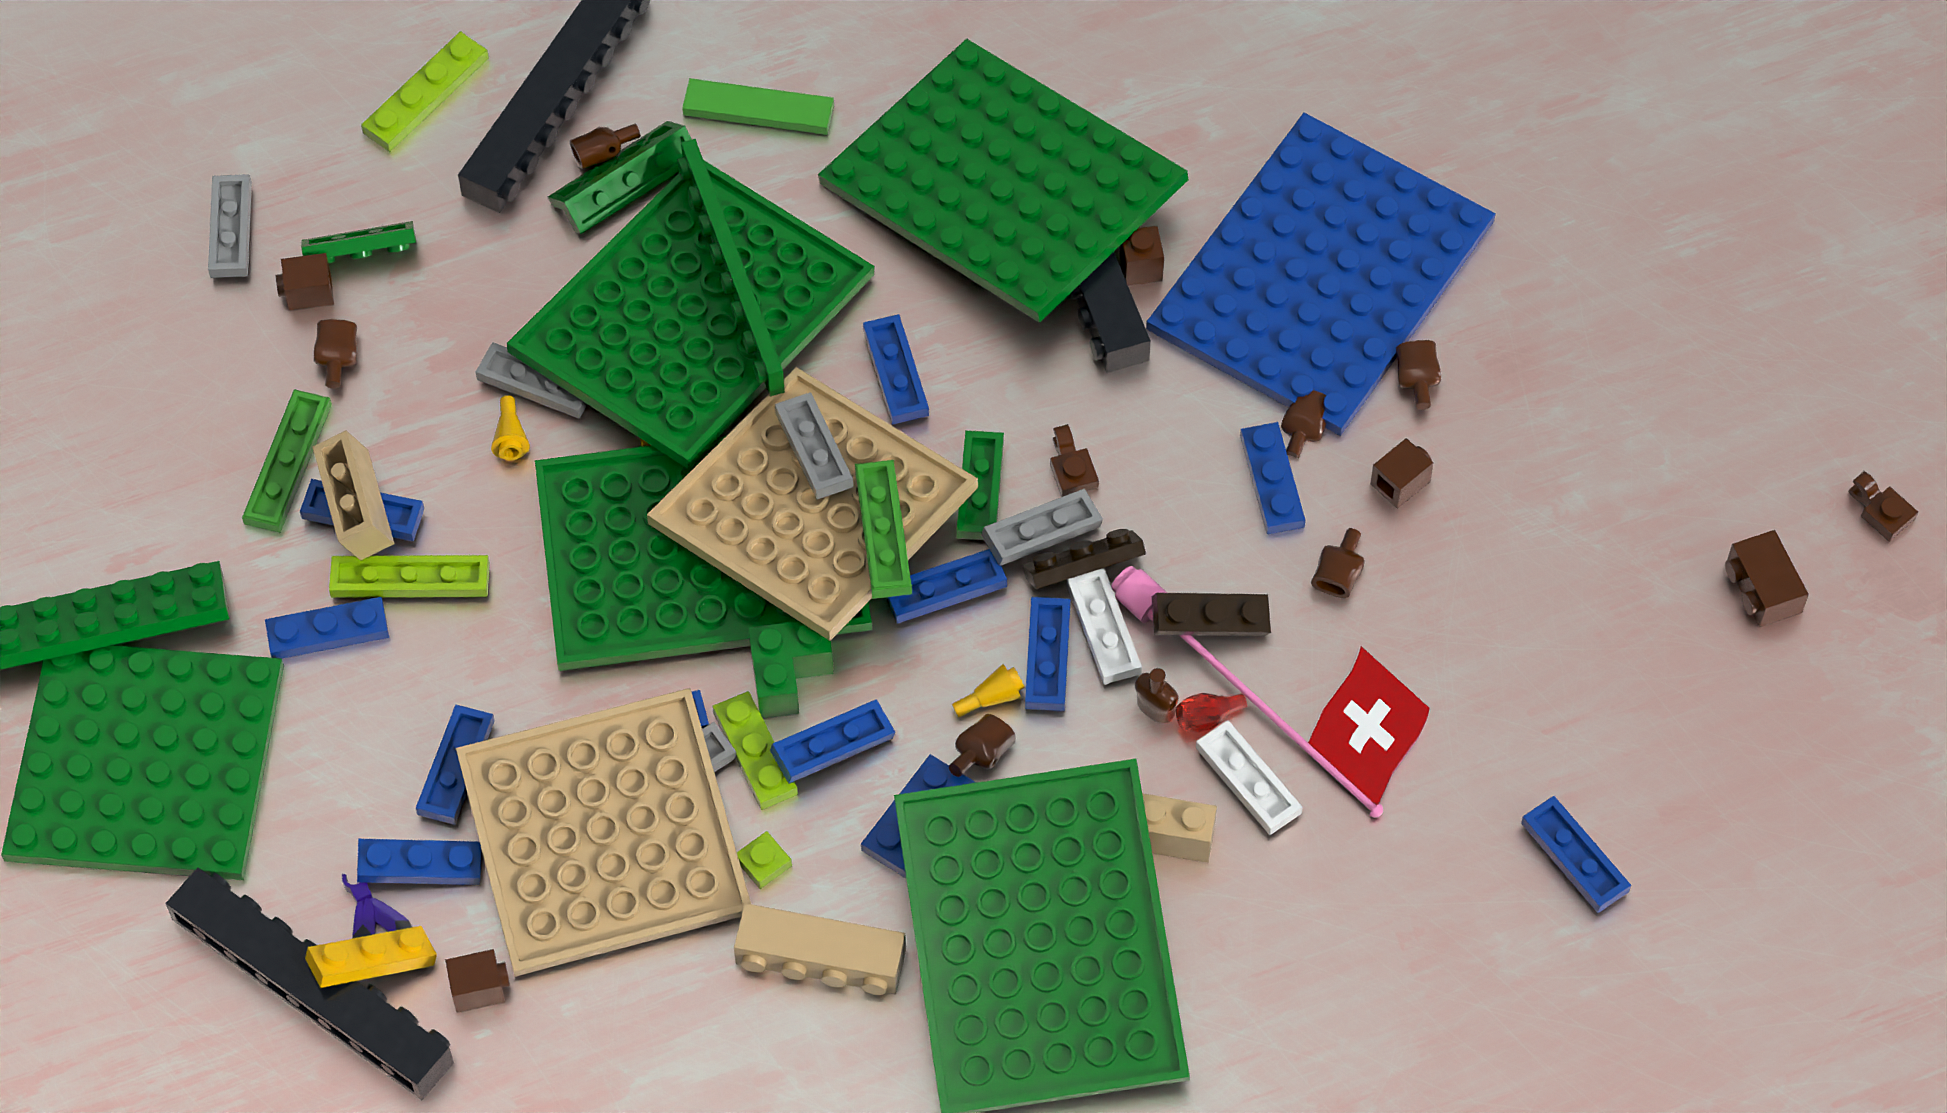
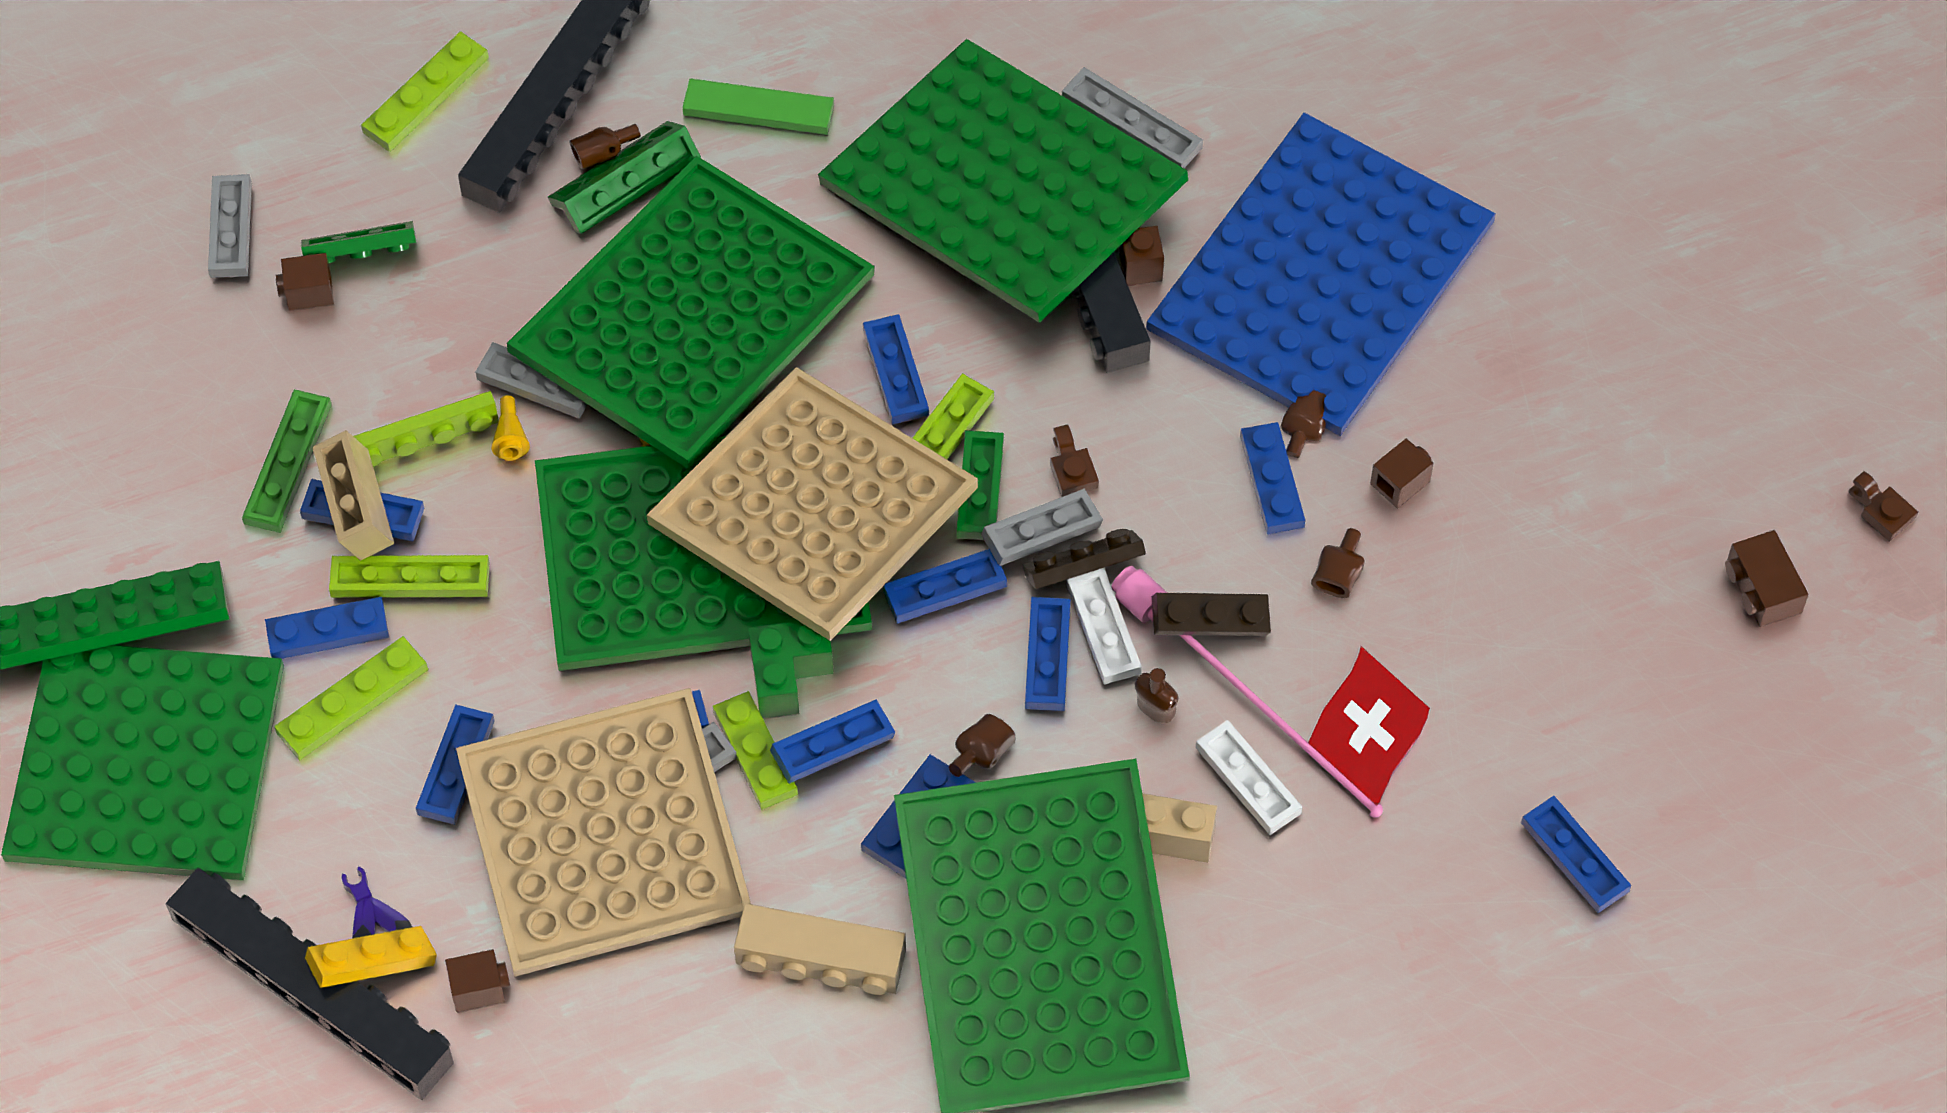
reddish brown piece [313,319,357,389] -> none
blue plate [357,839,481,885] -> none
green plate [677,139,785,397] -> none
lime plate [737,831,792,889] -> none
light grey plate [775,392,853,499] -> none
bright green tile [855,460,912,599] -> none
yellow cone [952,664,1025,718] -> none
clear red piece [1176,693,1247,732] -> none
reddish brown piece [1396,340,1441,410] -> none
none -> lime plate [274,636,428,761]
none -> lime plate [353,391,499,467]
none -> lime plate [913,373,994,460]
none -> light grey plate [1062,67,1203,169]

